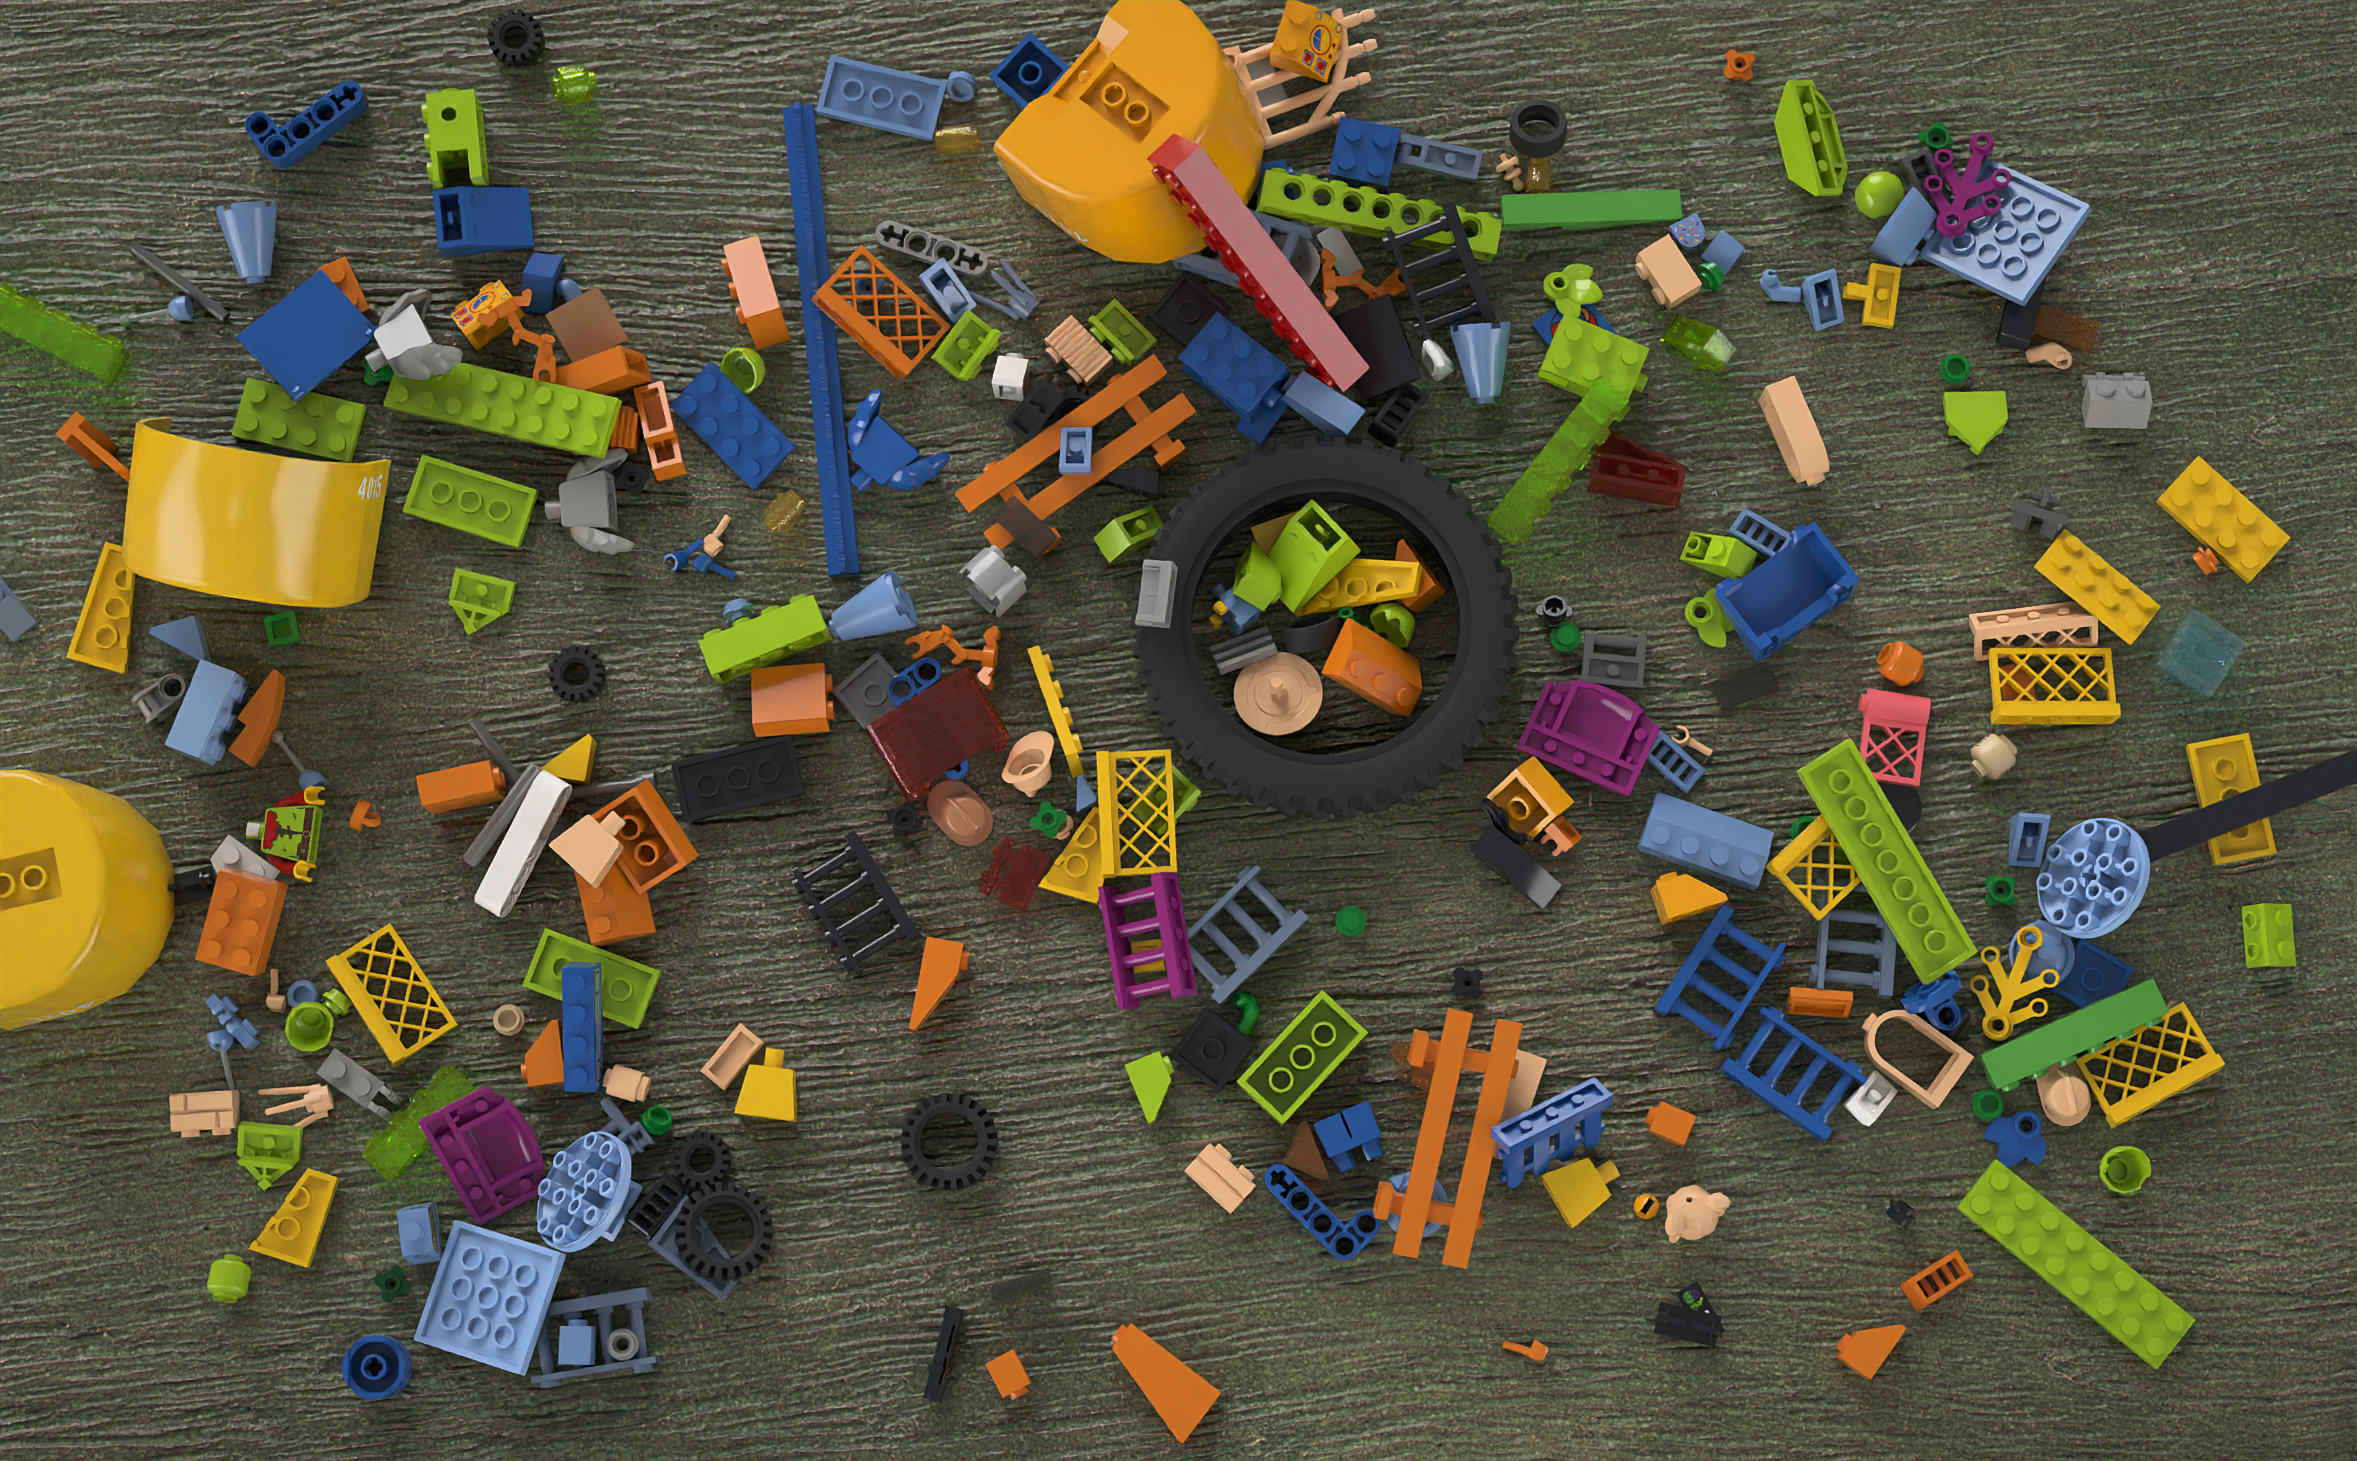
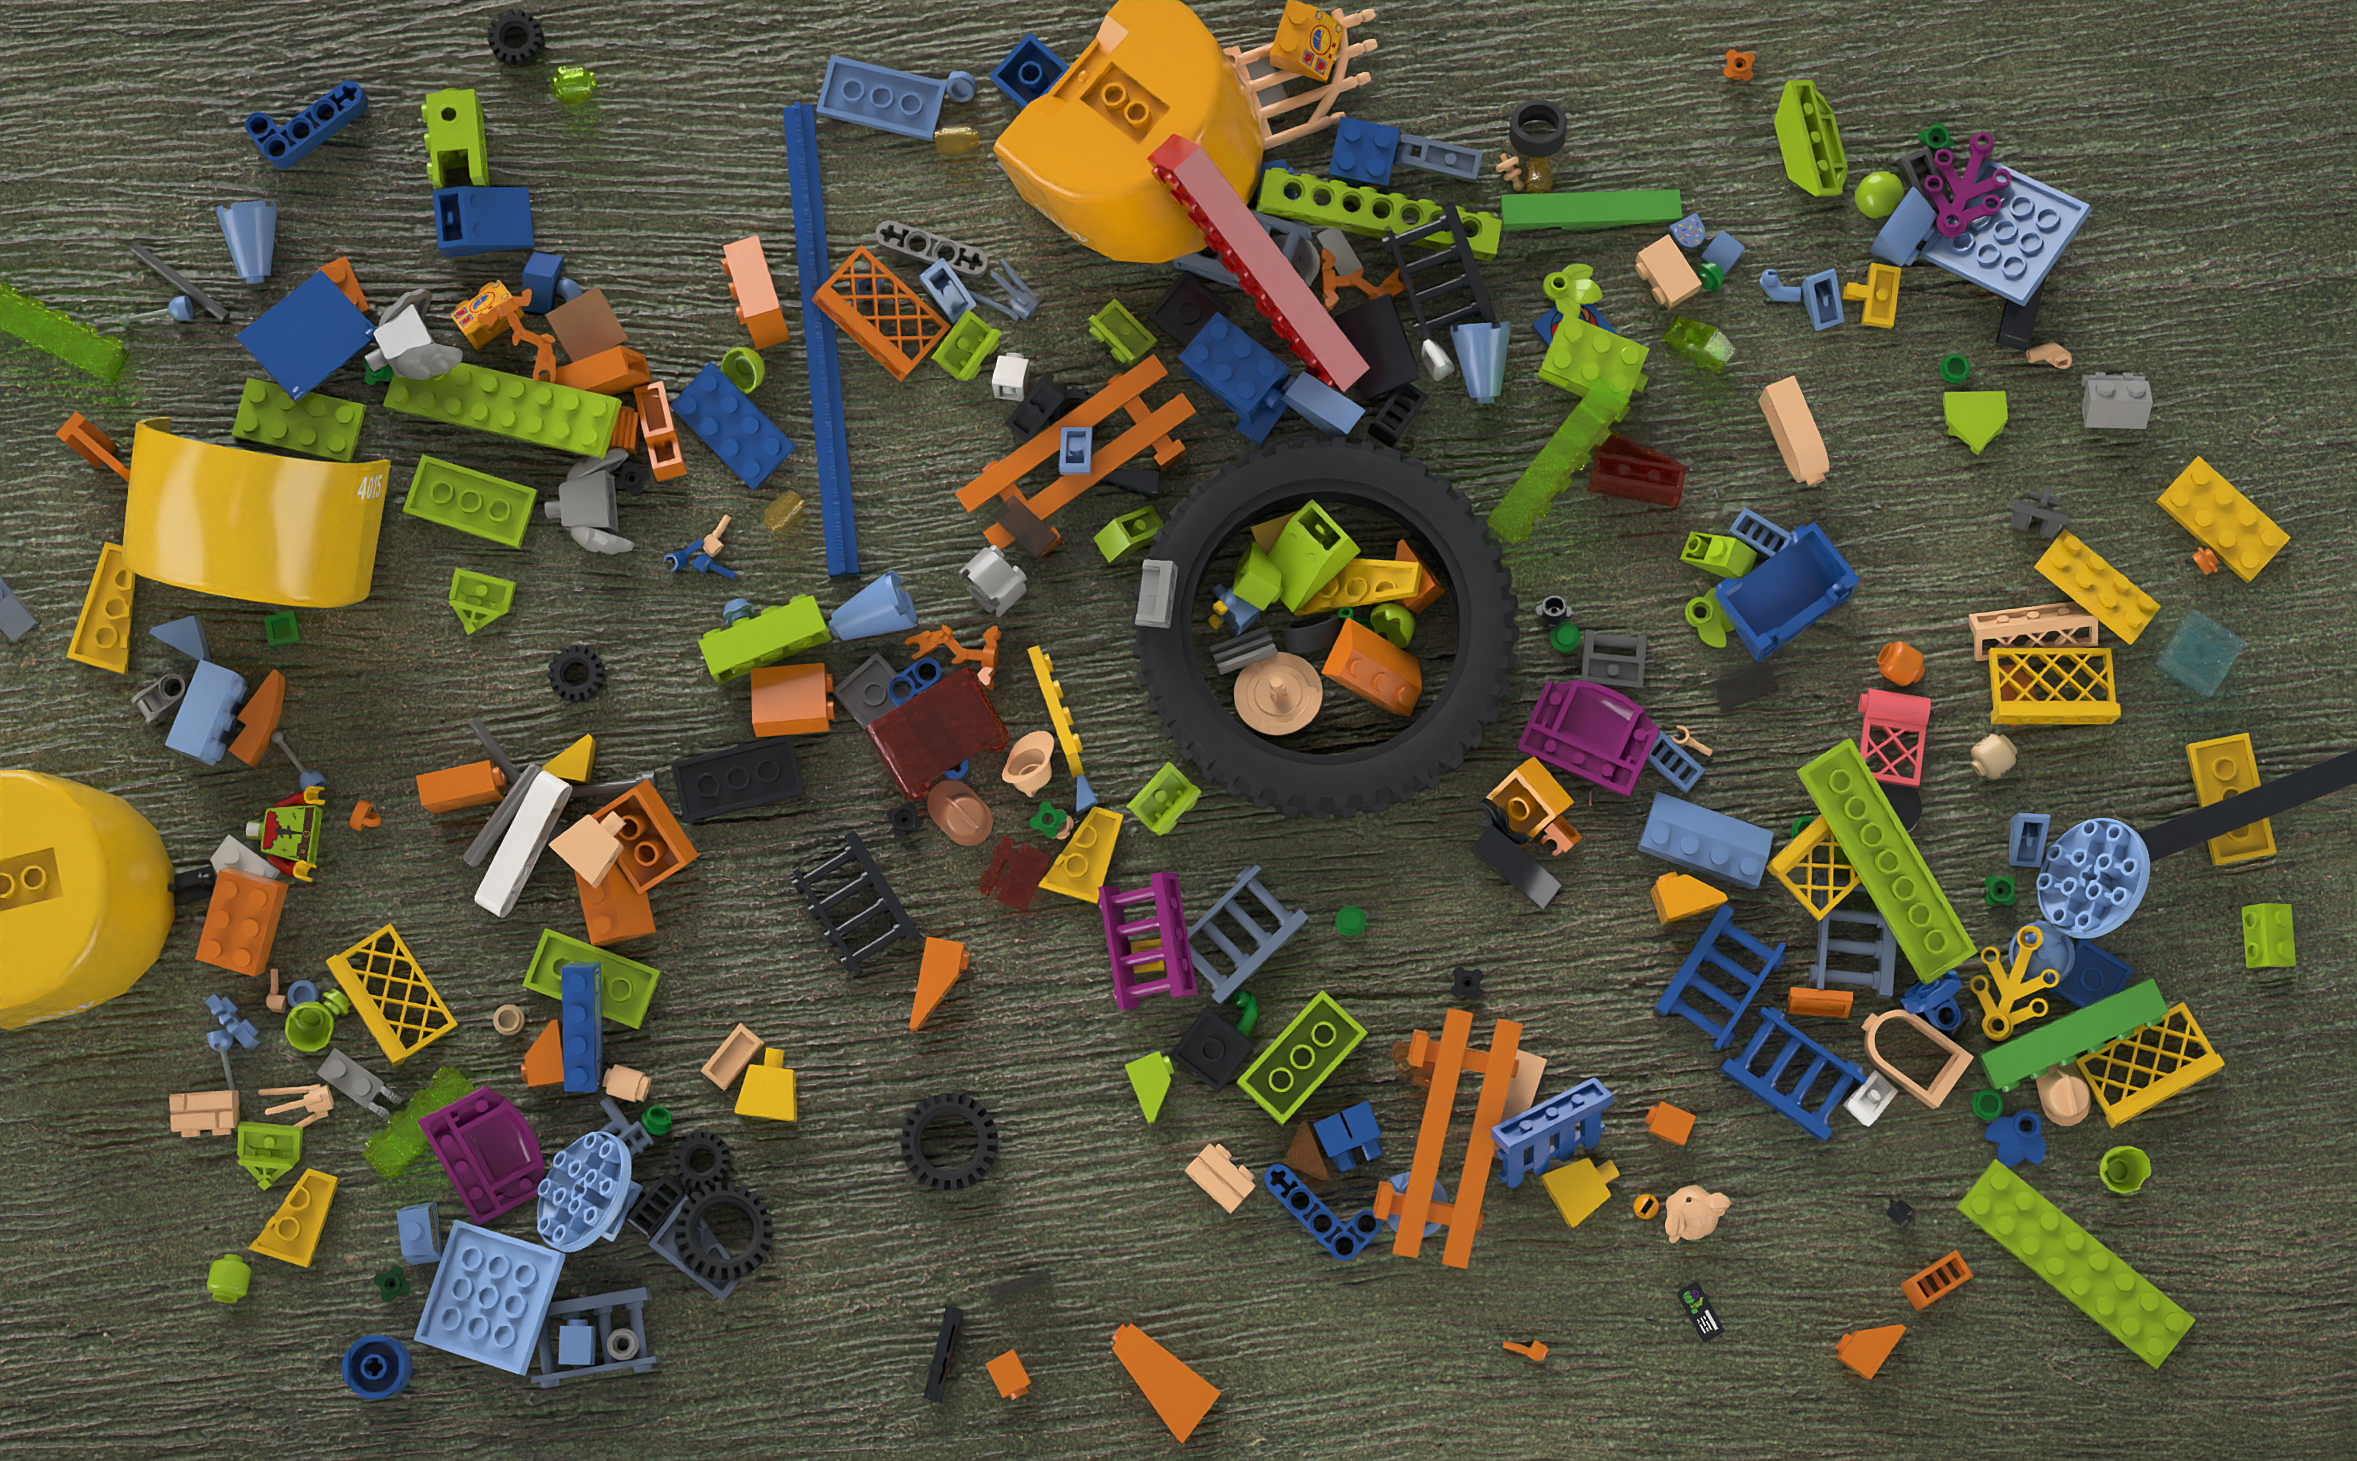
blue torso [848,389,950,492] -> none
light nougat brick [1045,315,1113,388] -> none
yellow fence [1096,749,1177,879] -> none
black hinge [1653,1302,1722,1347] -> none
clear orange tile [2032,304,2100,354] -> none

